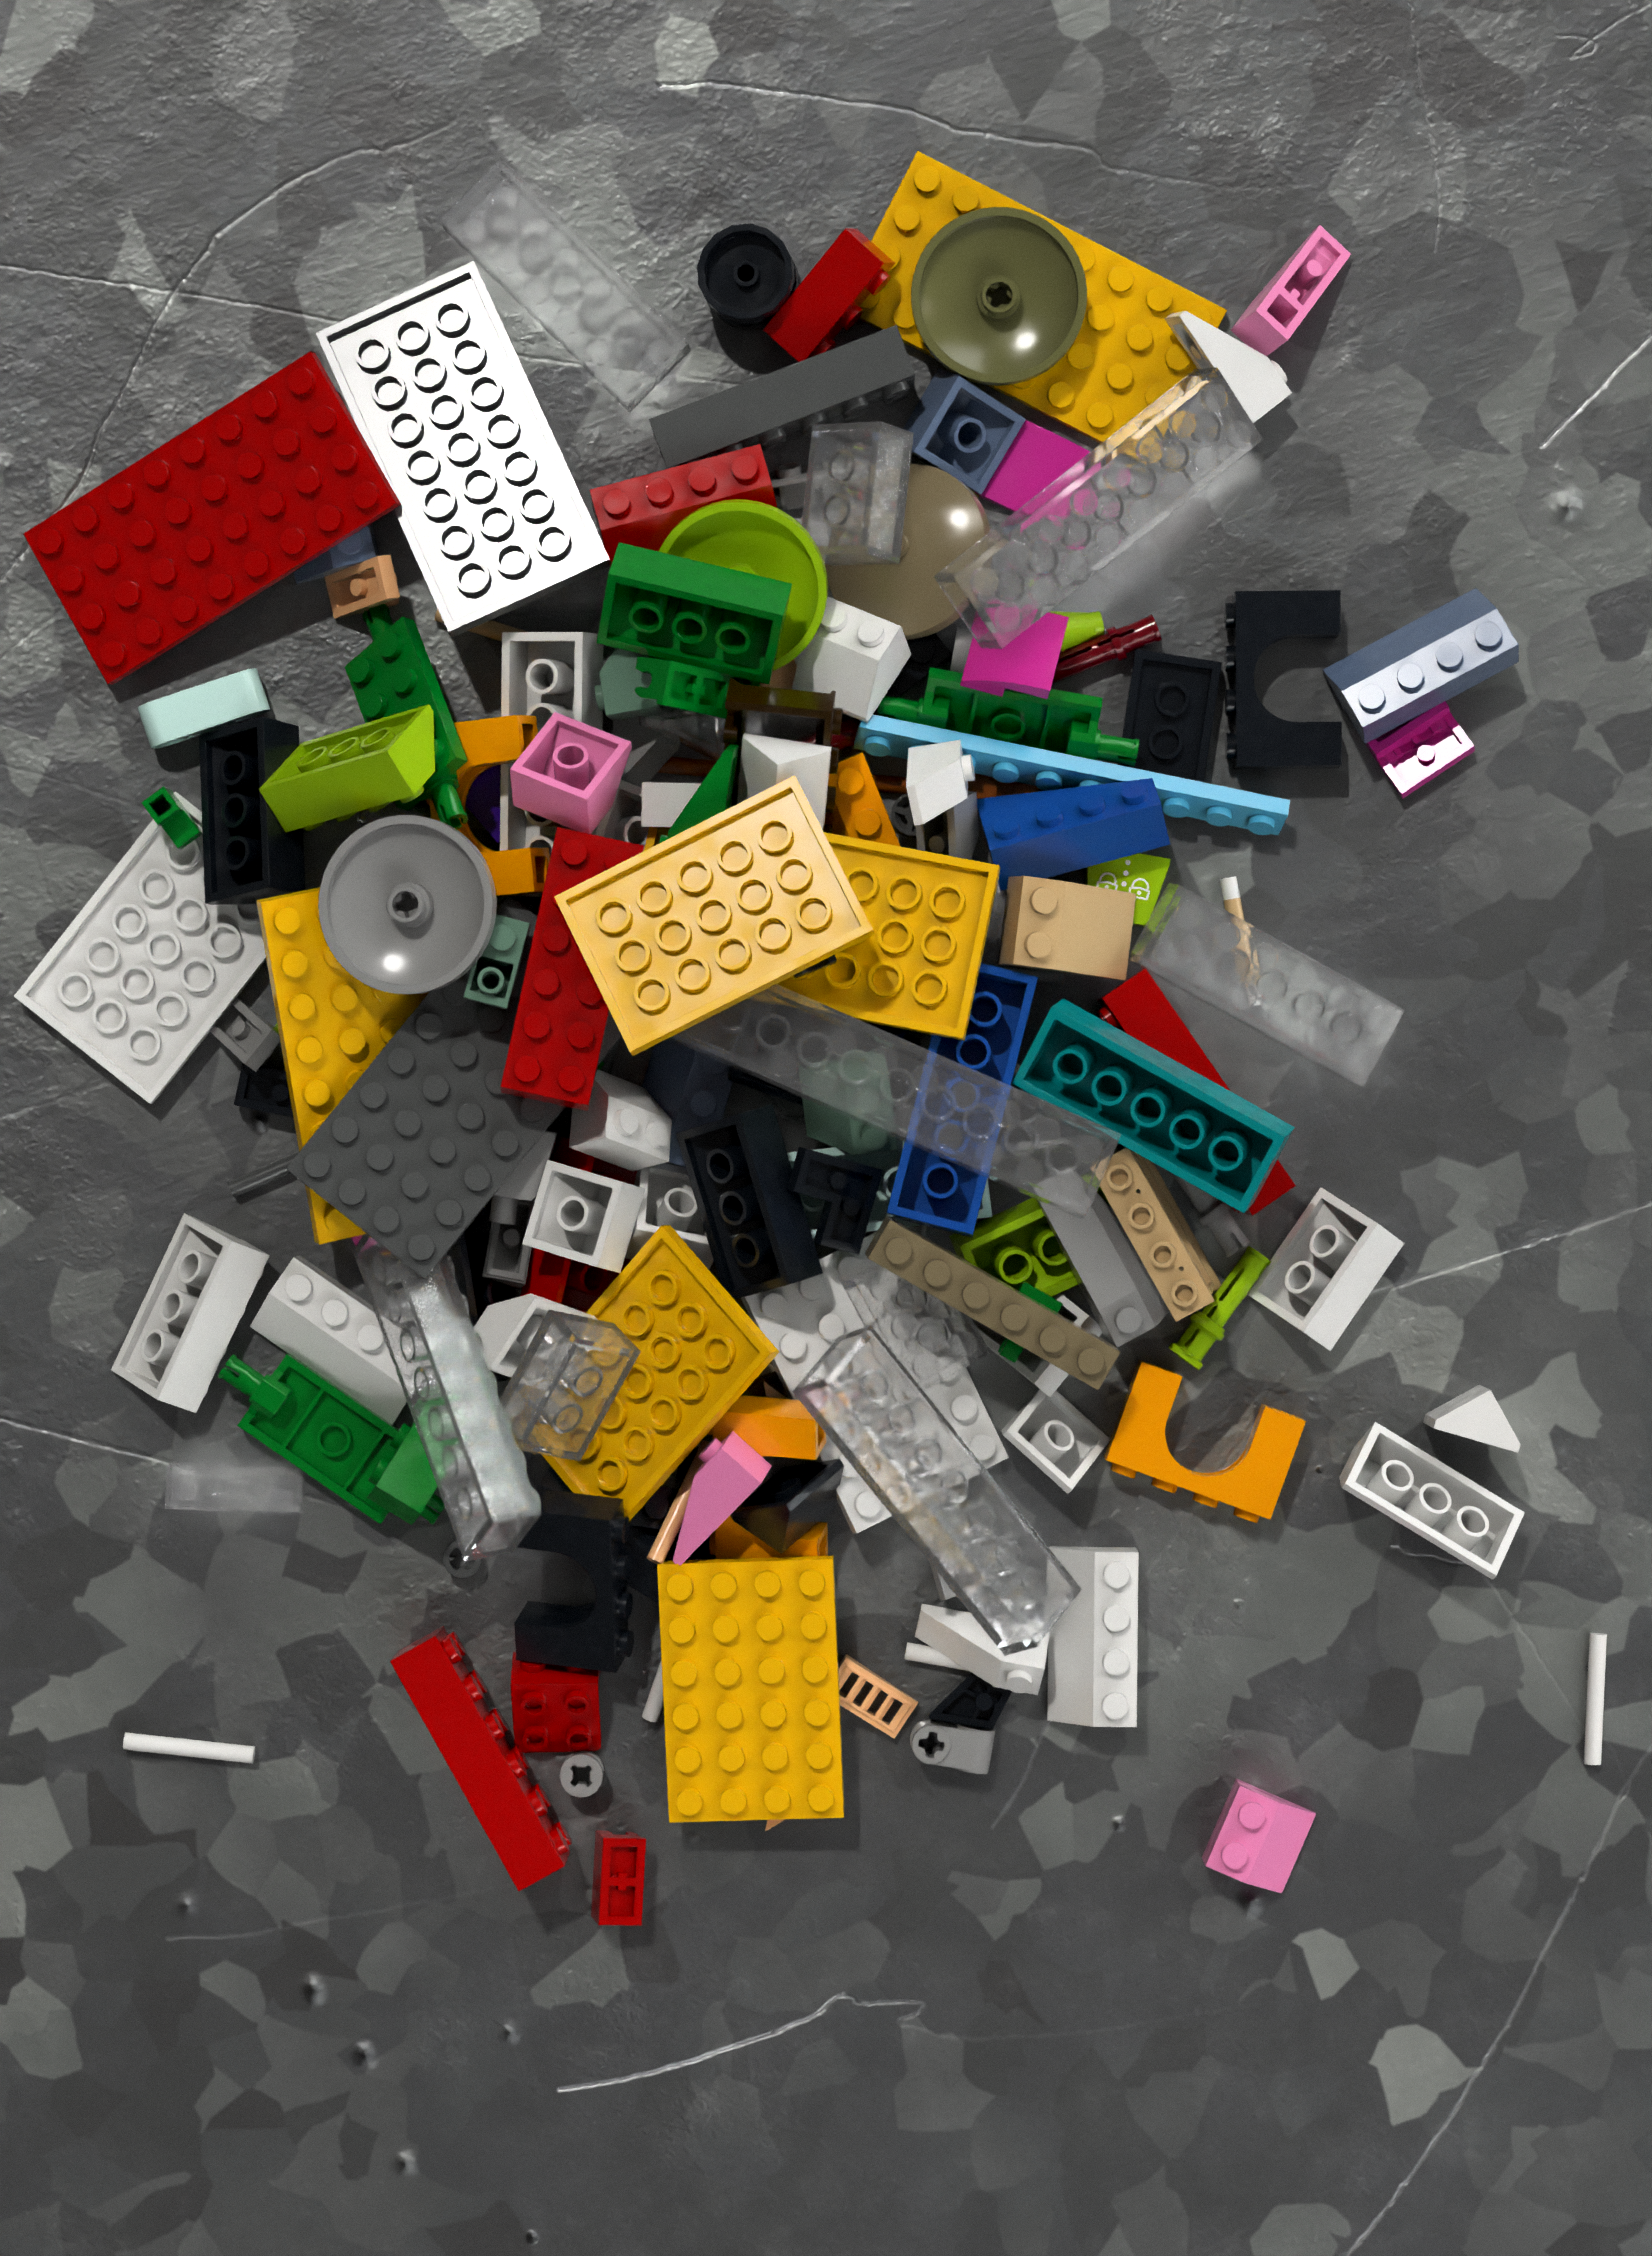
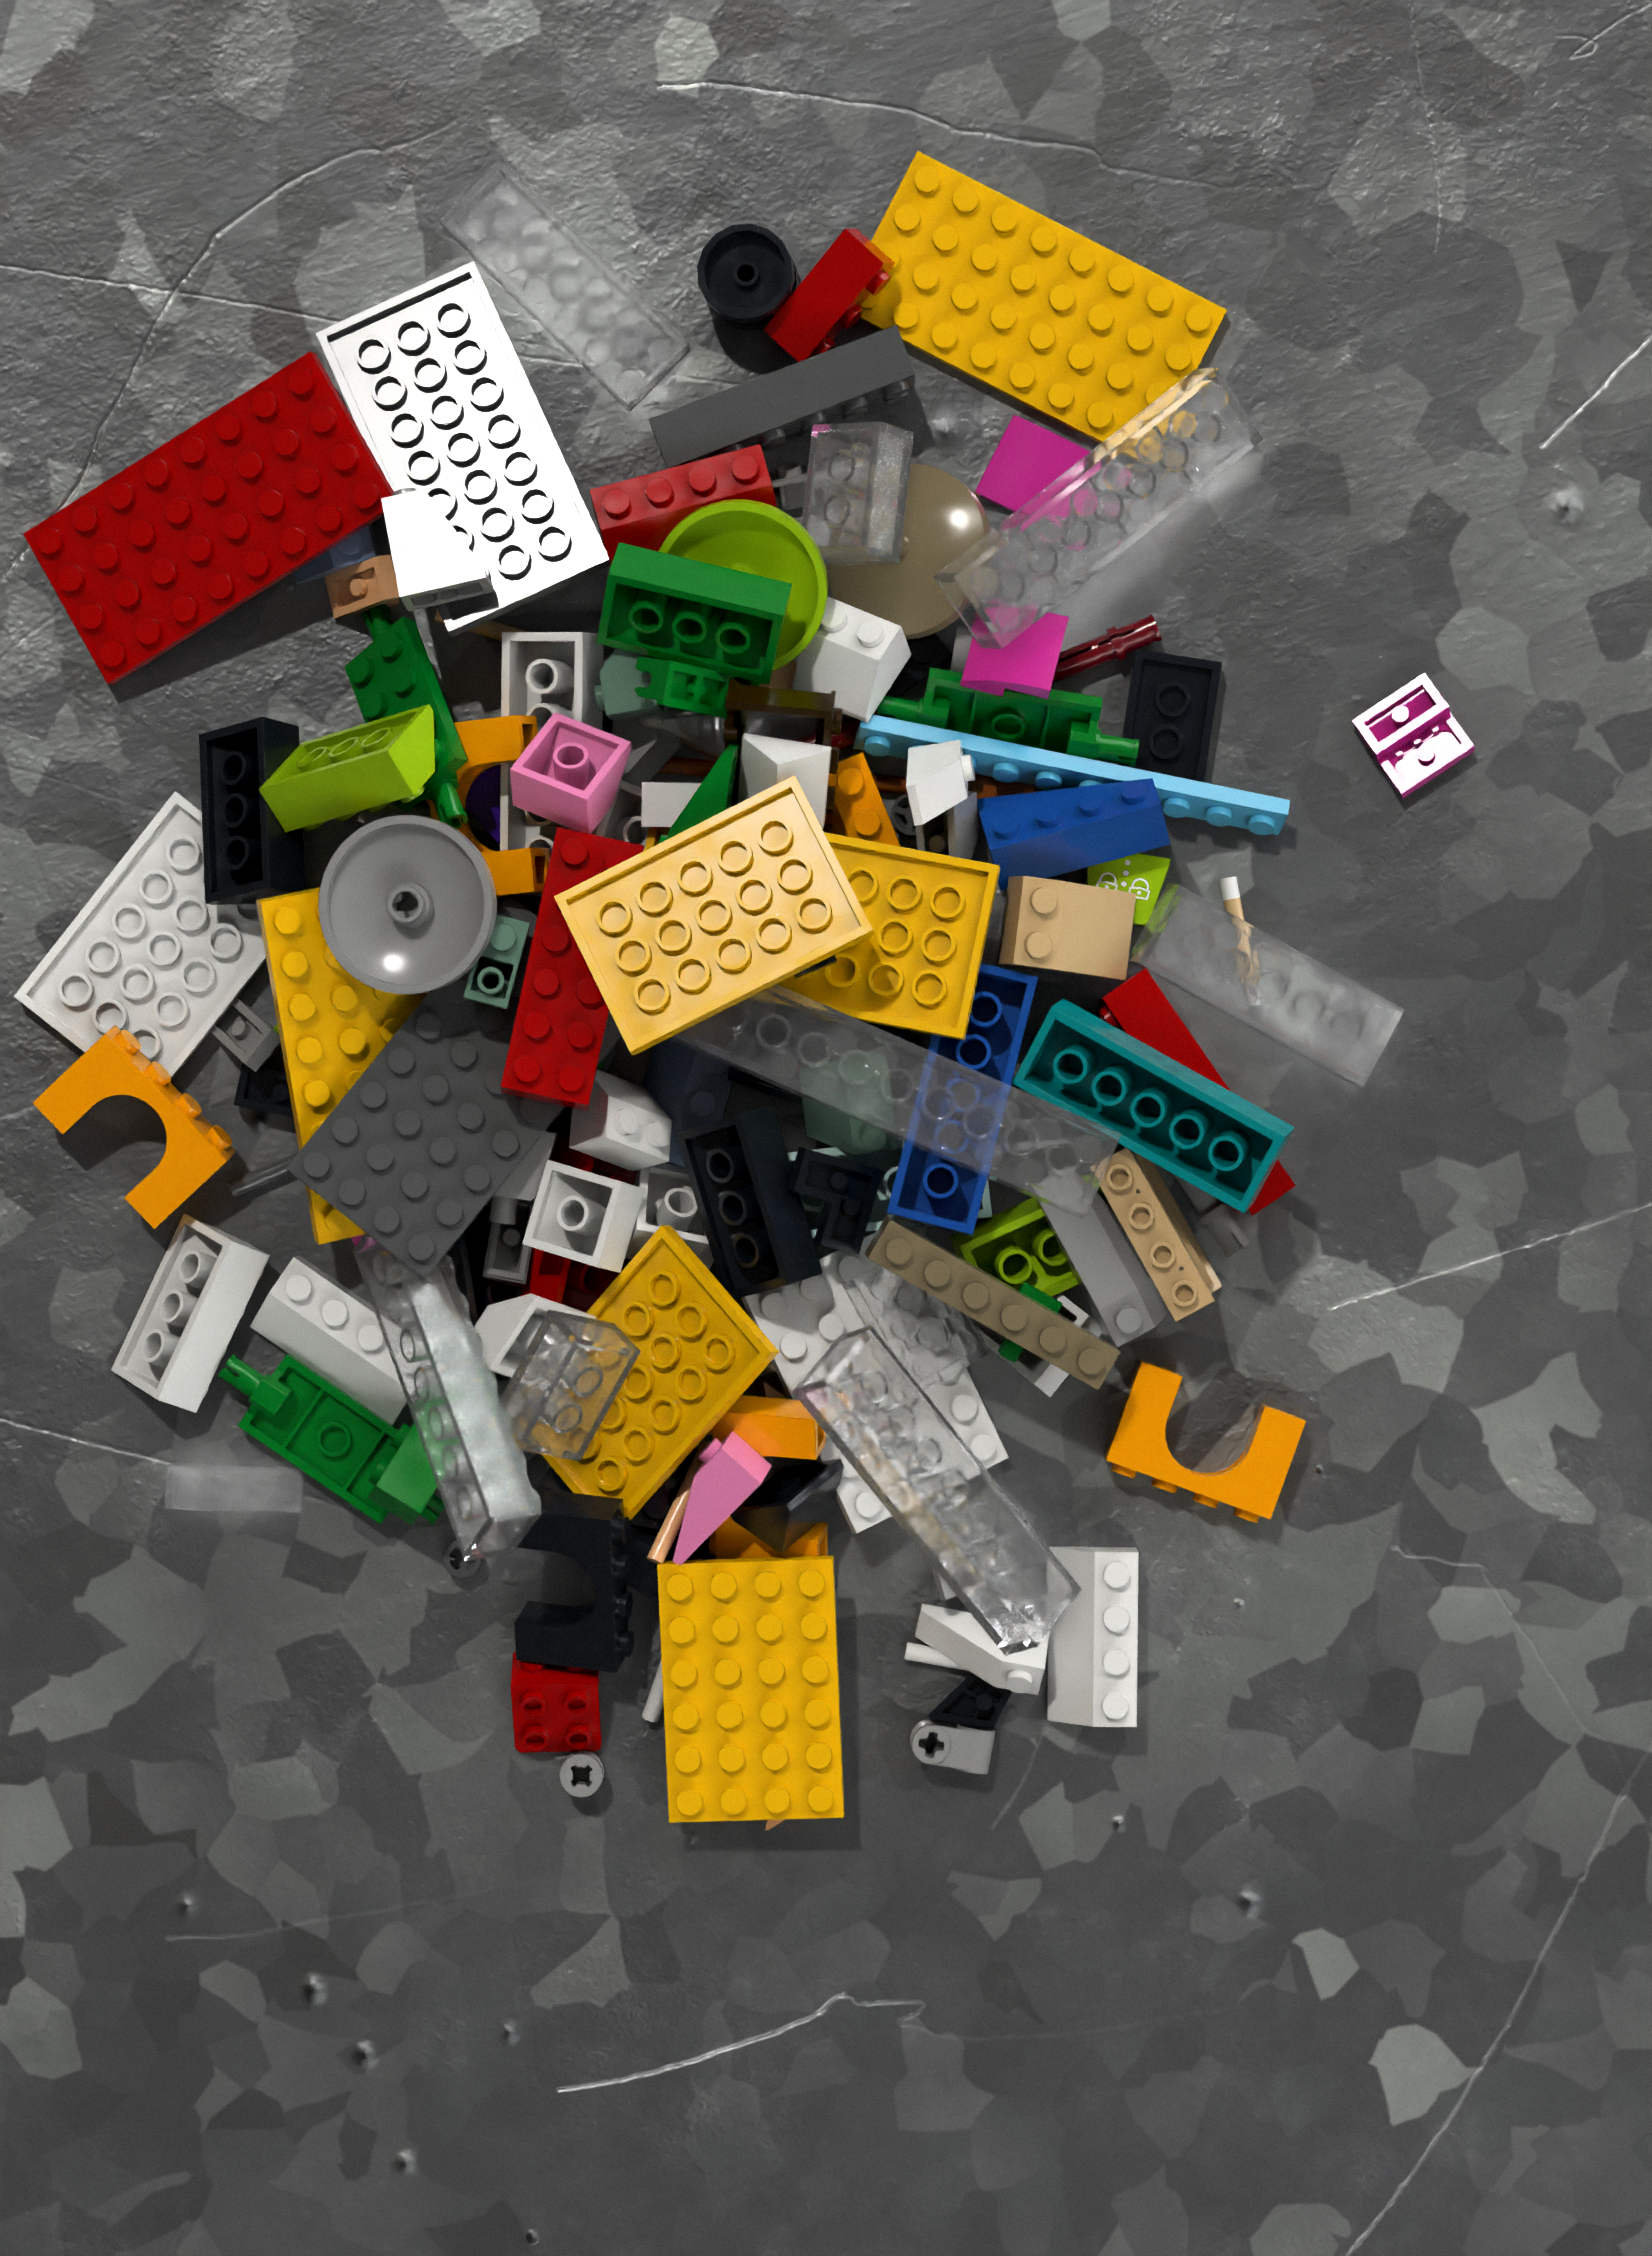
white bar [123,1732,255,1764] -> none
light aqua beam [137,668,271,750] -> none
green piece [141,786,203,850] -> none
red brick [390,1626,572,1892] -> none
red hinge [591,1830,646,1926] -> none
light nougat slope [838,1654,918,1739] -> none
sand blue slope [894,368,1026,494] -> none
olive dish [911,207,1087,386] -> none
white slope [1001,1389,1111,1494] -> none
lime cone [1048,611,1104,652] -> none
white slope [1164,311,1292,426] -> none
lime pin [1168,1246,1271,1371] -> none
bright pink slope [1202,1779,1316,1893] -> none
black arch [1224,590,1342,769] -> none
bright pink slope [1230,225,1351,356] -> none
white slope [1247,1187,1404,1351] -> none
sand blue slope [1323,588,1519,744] -> none
white slope [1339,1422,1524,1580] -> none
white slope [1423,1385,1521,1453] -> none
white bar [1584,1633,1607,1765] -> none
none -> light orange arch [33,1025,236,1229]
none -> slope [381,488,494,611]

